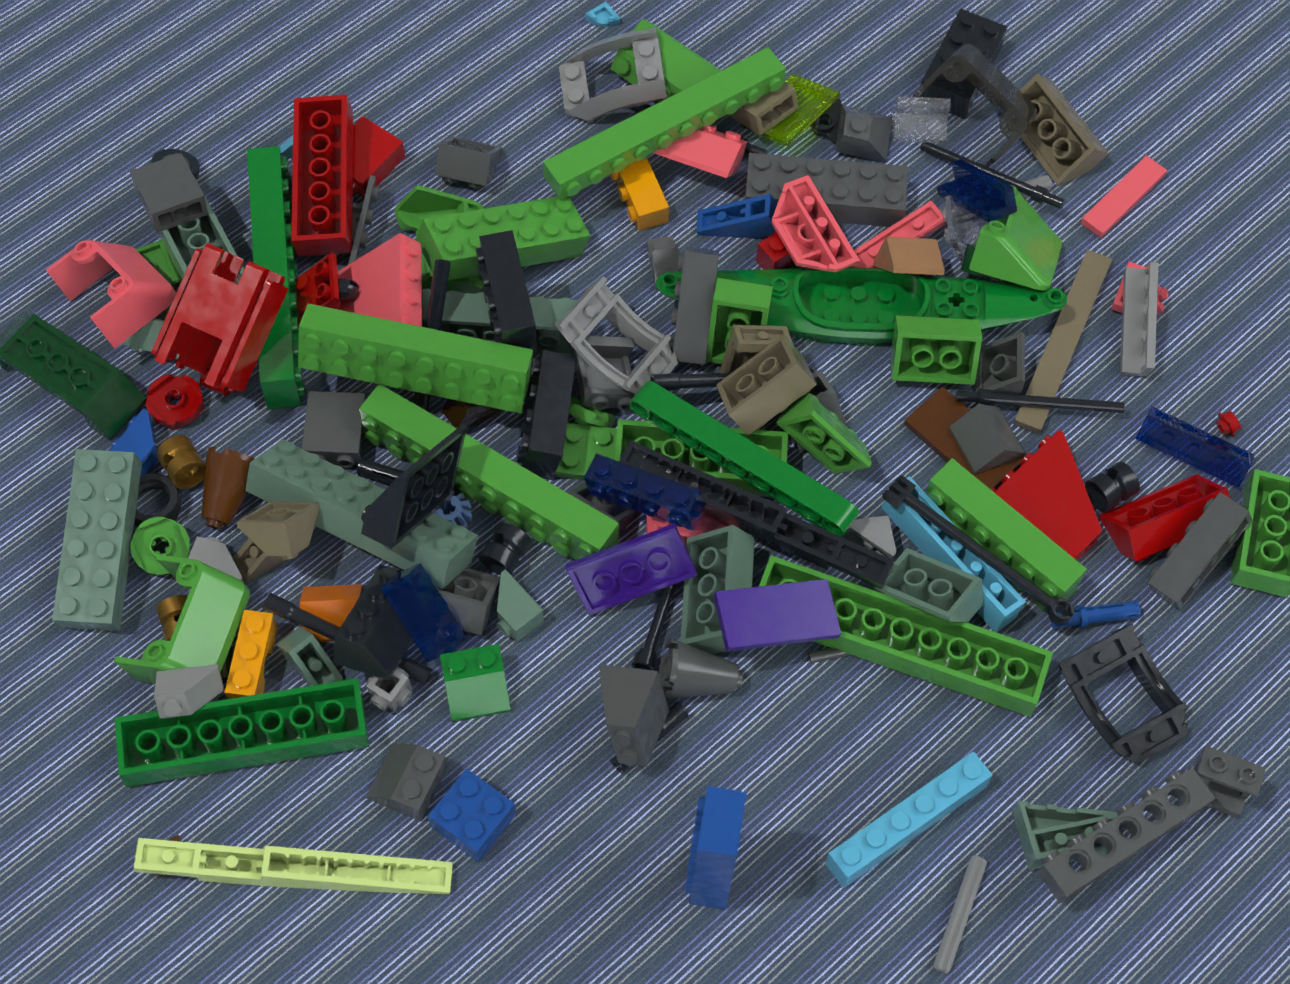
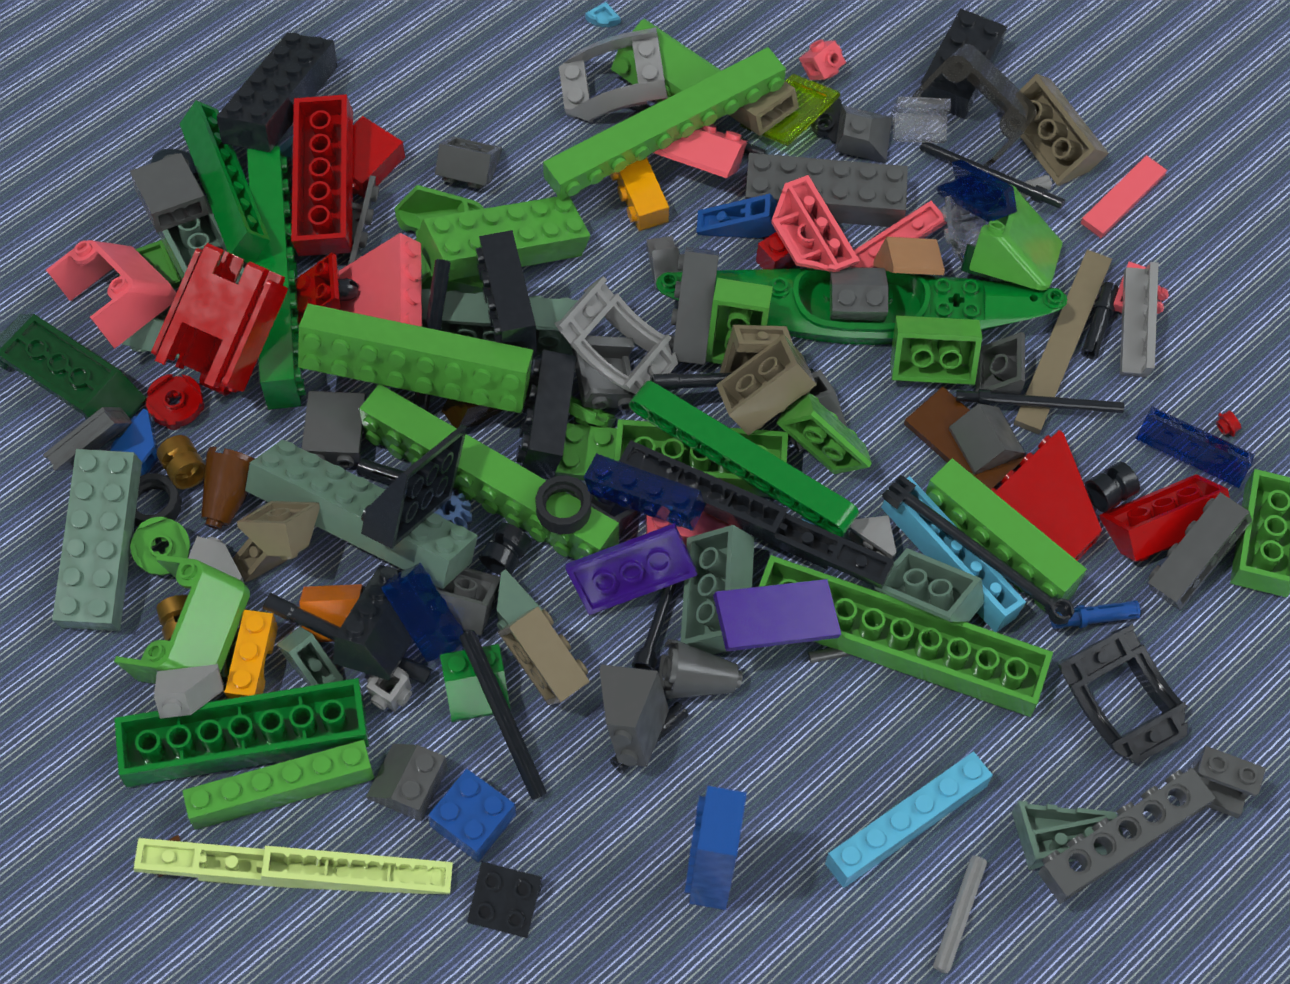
none -> dark grey piece [43,407,132,471]
none -> green brick [179,100,270,263]
none -> bright green brick [182,740,375,830]
none -> black brick [216,33,338,152]
none -> black axle [460,630,546,800]
none -> black hinge [467,861,542,938]
none -> dark tan brick [498,607,590,705]
none -> black tyre [535,475,591,534]
none -> coral brick [799,39,846,80]
none -> dark grey slope [830,267,888,322]
none -> black pin [1081,282,1119,359]

